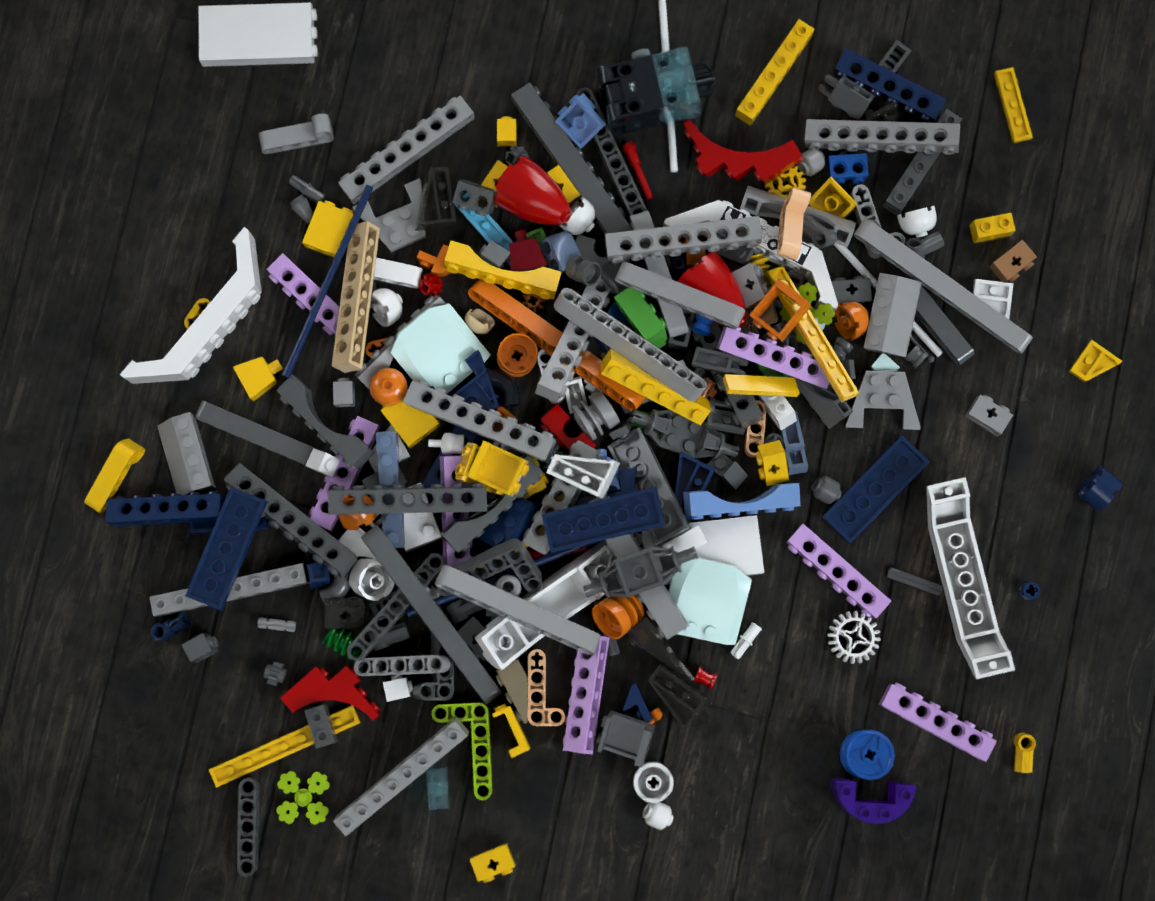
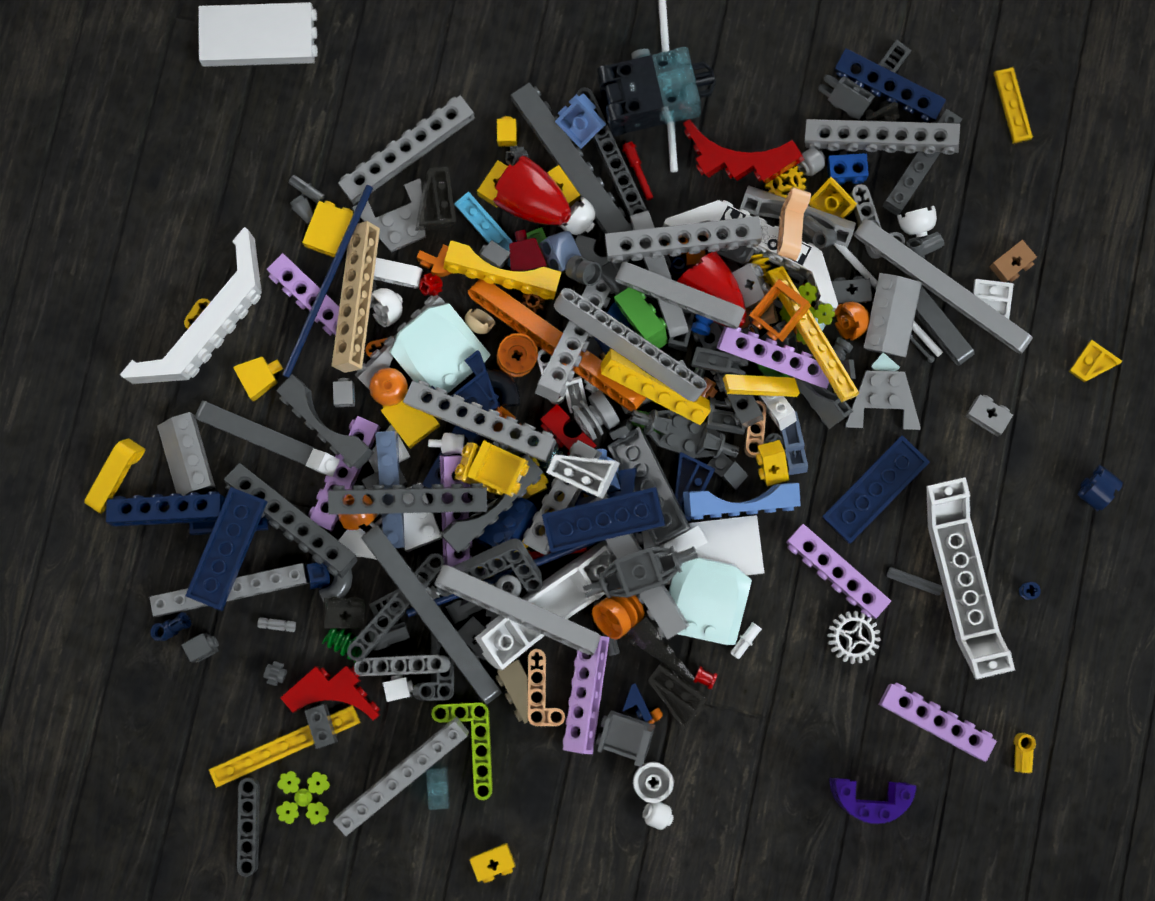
light grey beam [259,114,334,154] -> none
white brick [349,558,394,601] -> none
dark grey brick [452,179,498,216] -> none
yellow panel [492,704,531,758] -> none
yellow brick [735,19,815,126] -> none
dark grey head [812,476,842,504] -> none
blue piece [839,730,895,780] -> none
dark grey wheel [904,345,929,369] -> none
yellow brick [969,213,1016,243] -> none

